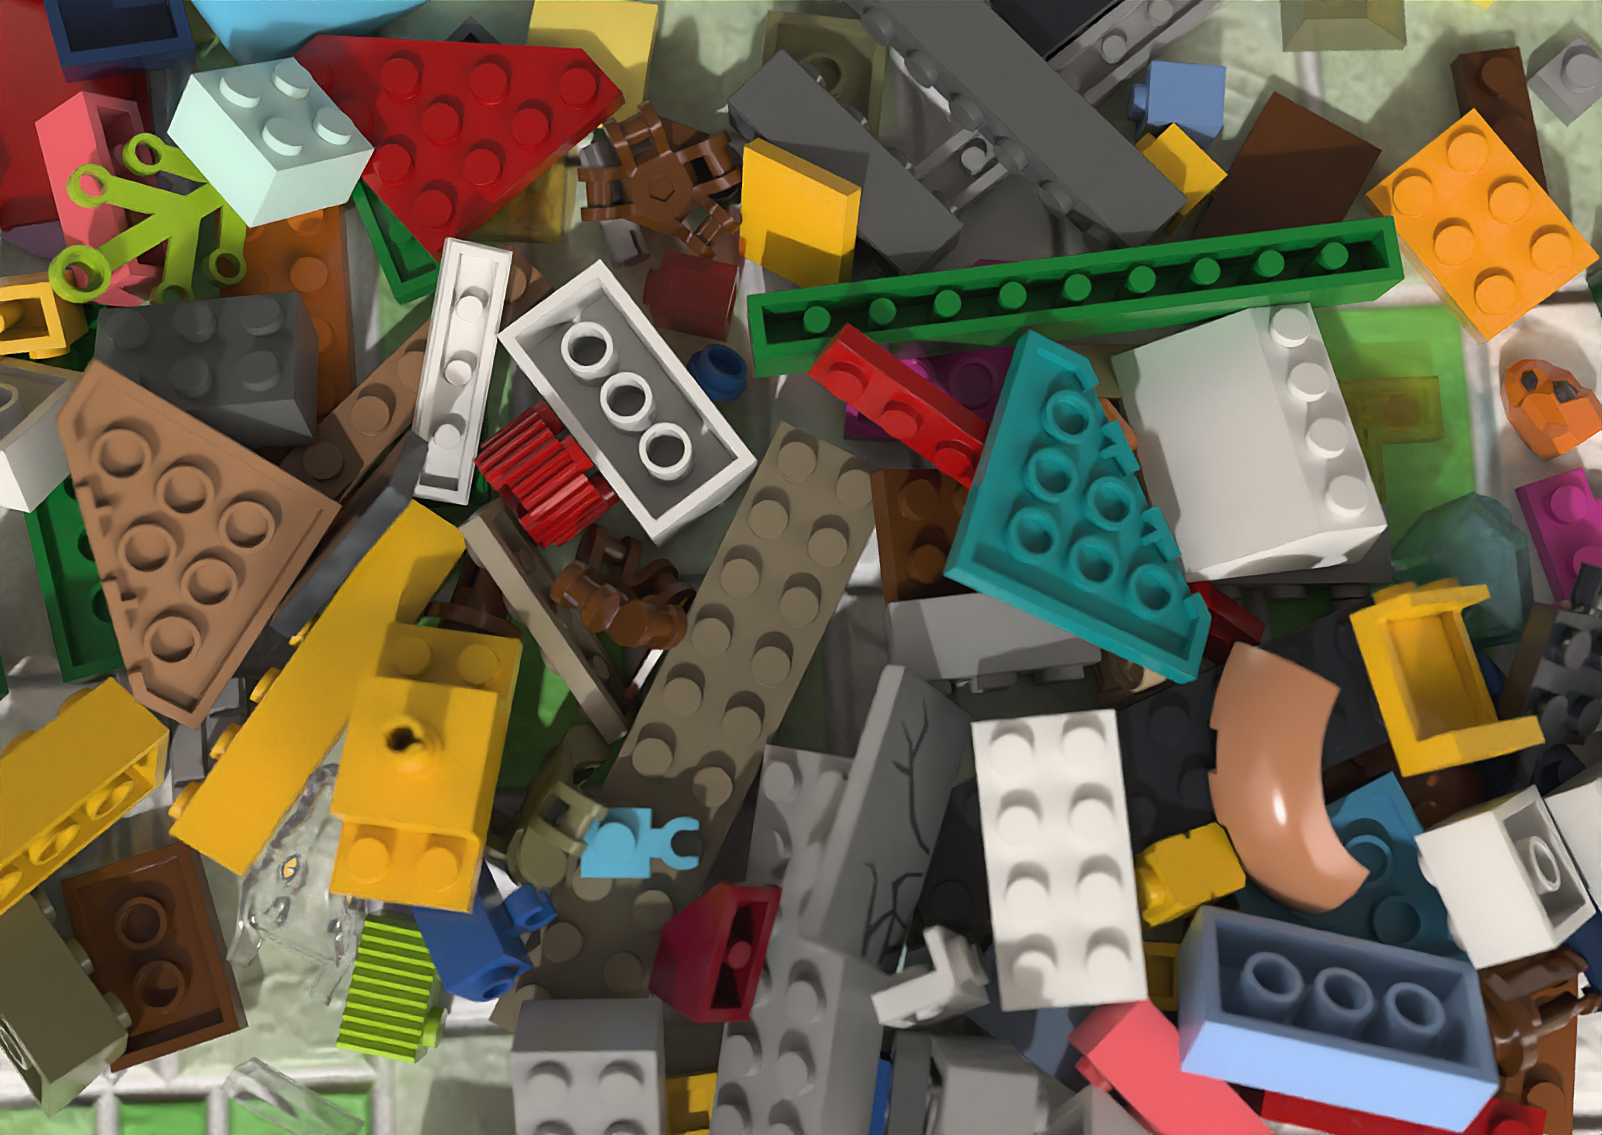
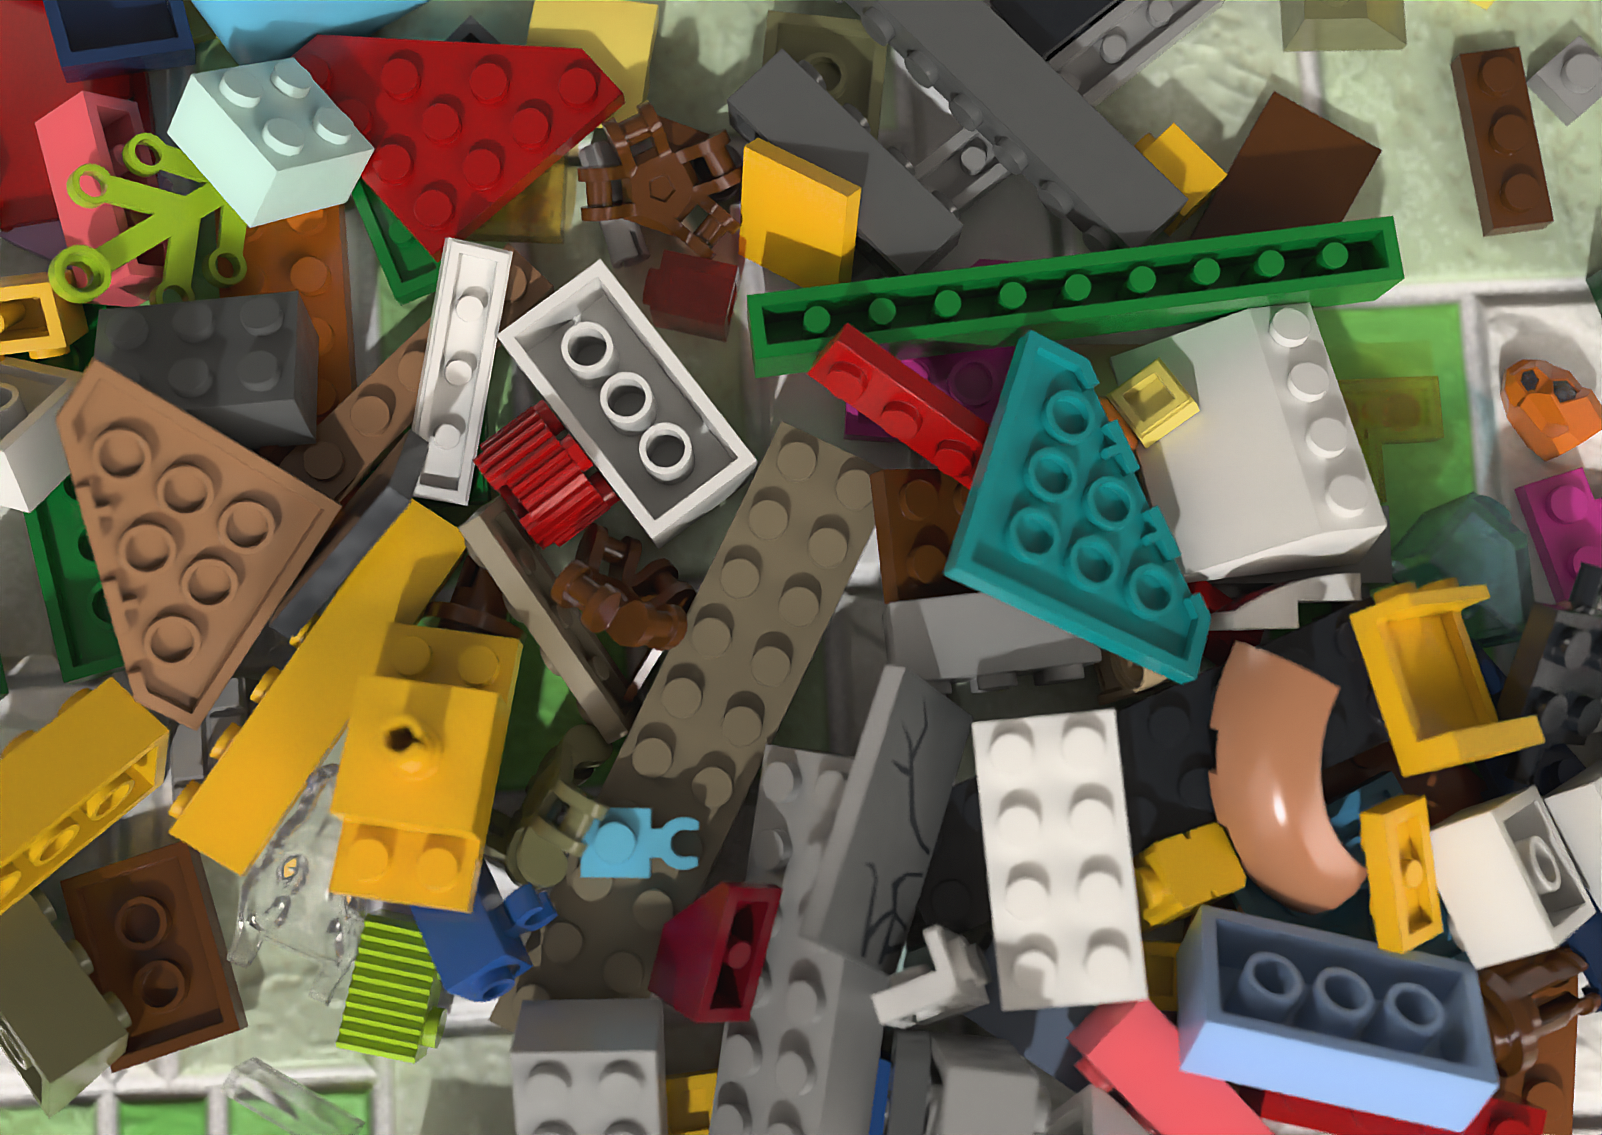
blue plate [686,344,748,402] -> none
medium blue brick [1127,60,1226,150] -> none
light orange brick [1361,108,1600,345] -> none
none -> light yellow tile [1106,357,1200,449]
none -> white slope [1208,573,1361,631]
none -> yellow plate [1360,794,1443,954]

